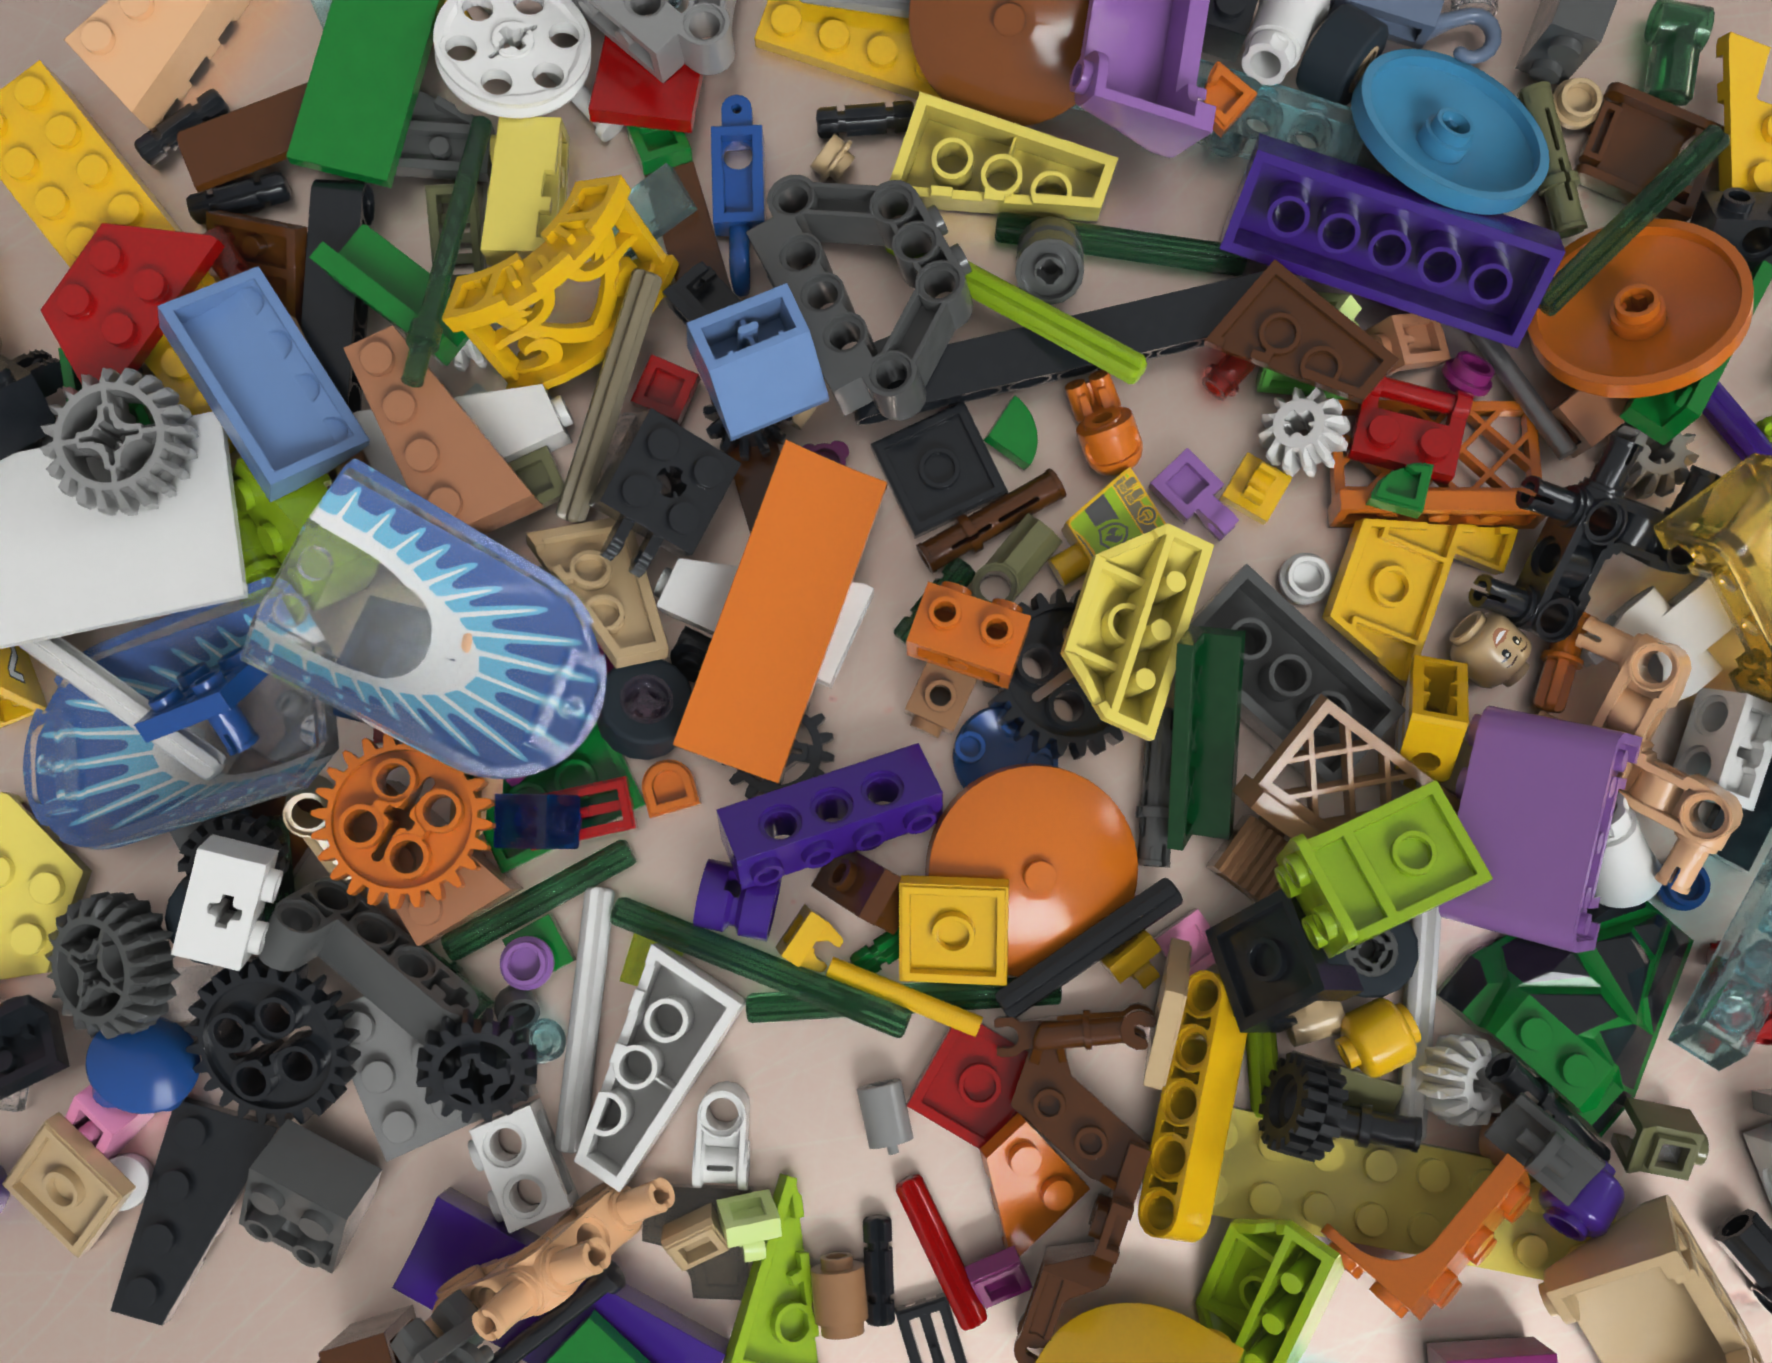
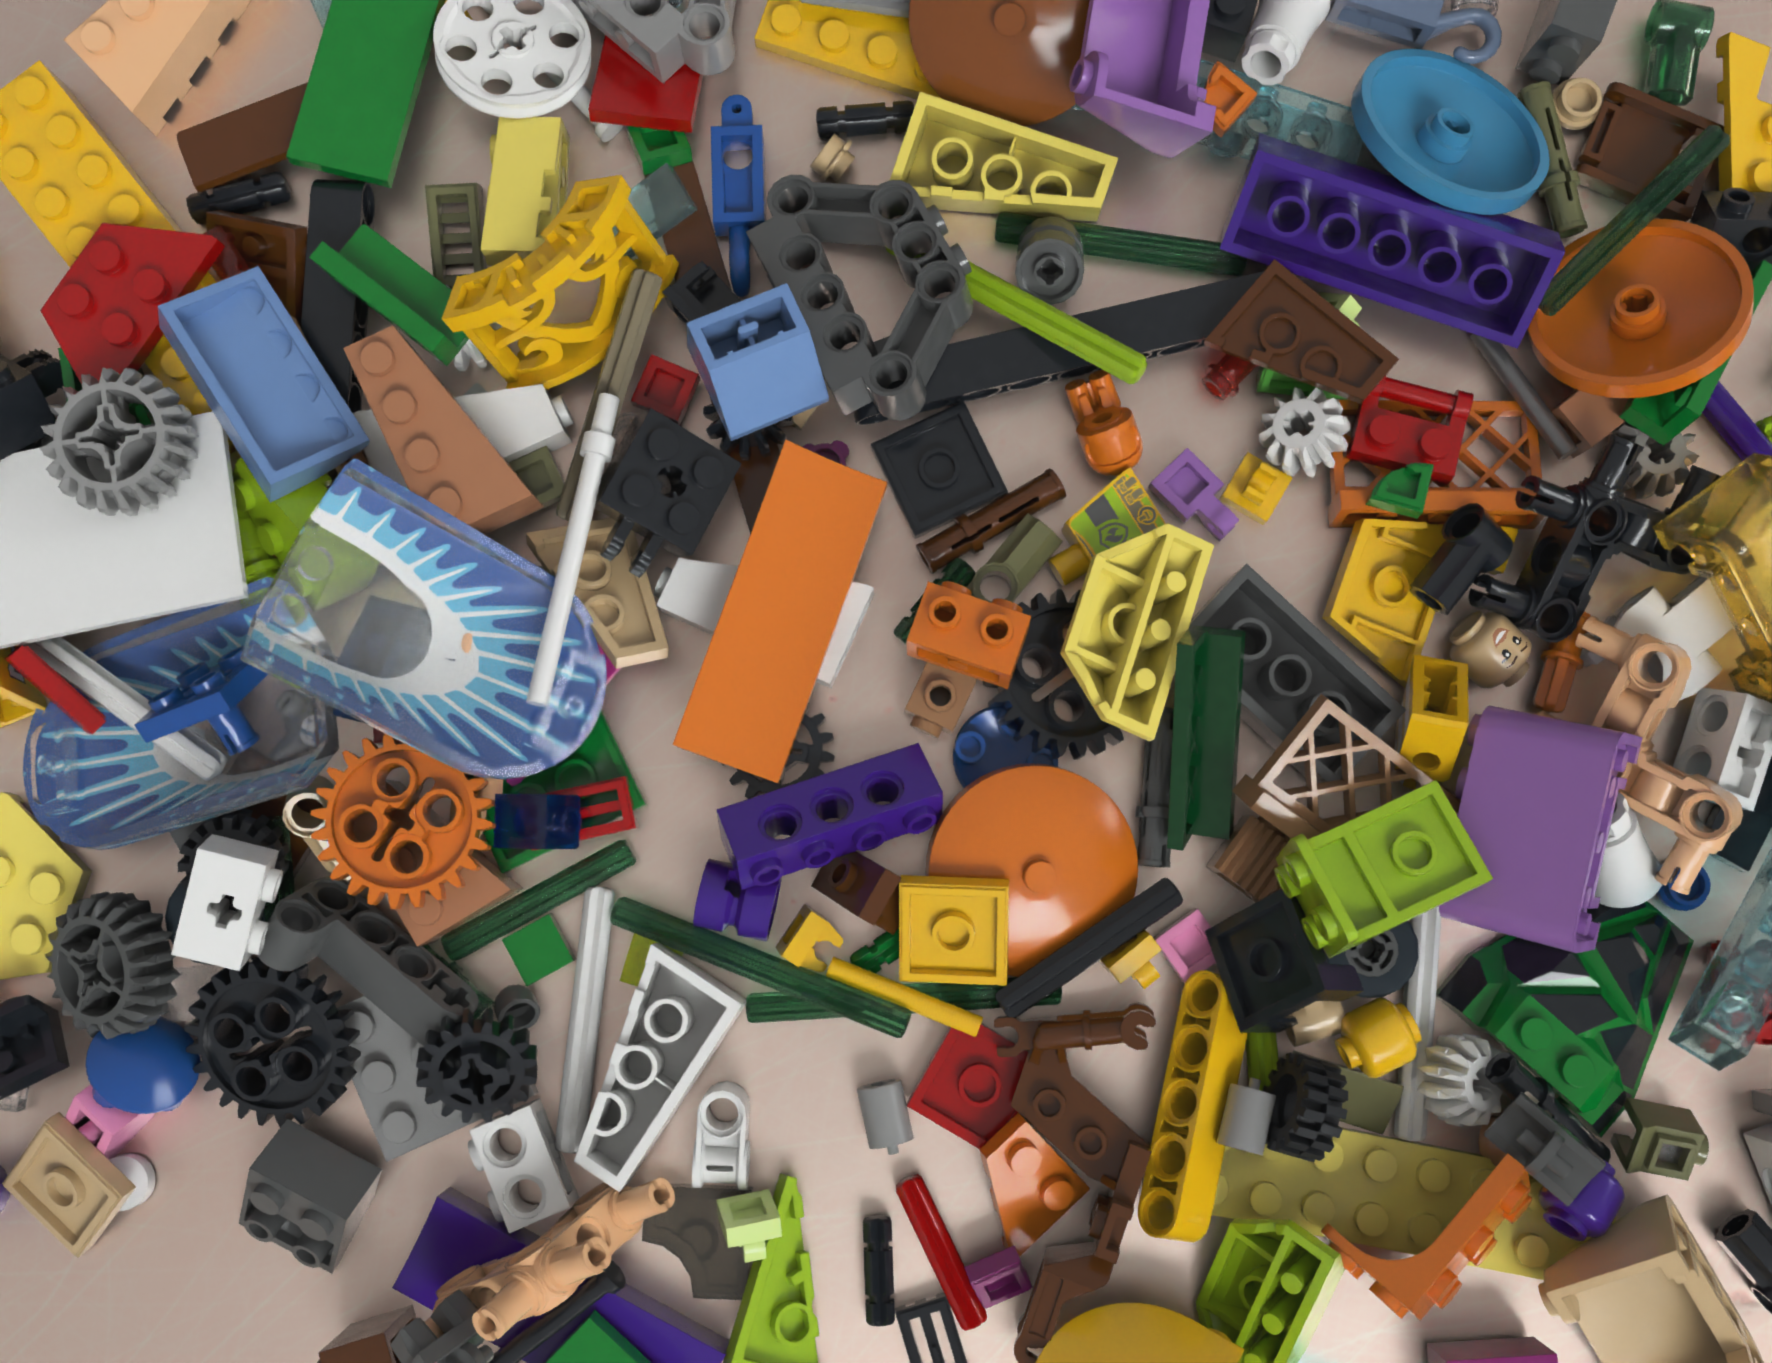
black wing [110,1097,280,1326] -> none
black axle [134,89,230,165] -> none
dark grey wing [395,90,496,182] -> none
clear green bar [401,116,492,388] -> none
medium lavender plate [500,936,555,990] -> none
clear light blue hinge [525,1018,566,1064] -> none
black wheel [596,659,692,760] -> none
orange tile [642,759,702,819] -> none
tan slope [661,1202,730,1271] -> none
black plate [670,626,712,682] -> none
medium nougat brick [810,1252,869,1340] -> none
green tile [983,396,1038,470] -> none
tan tile [1143,937,1192,1090] -> none
white plate [1278,553,1332,605] -> none
black wheel [1296,4,1389,110] -> none
black pin [1338,1103,1422,1153] -> none
nougat bracket [1364,313,1451,377] -> none
magenta plate [1442,351,1495,396] -> none
none -> red tile [5,645,106,735]
none -> white bar [526,393,620,707]
none -> light grey piece [1217,1077,1276,1156]
none -> black piece [1410,503,1513,616]

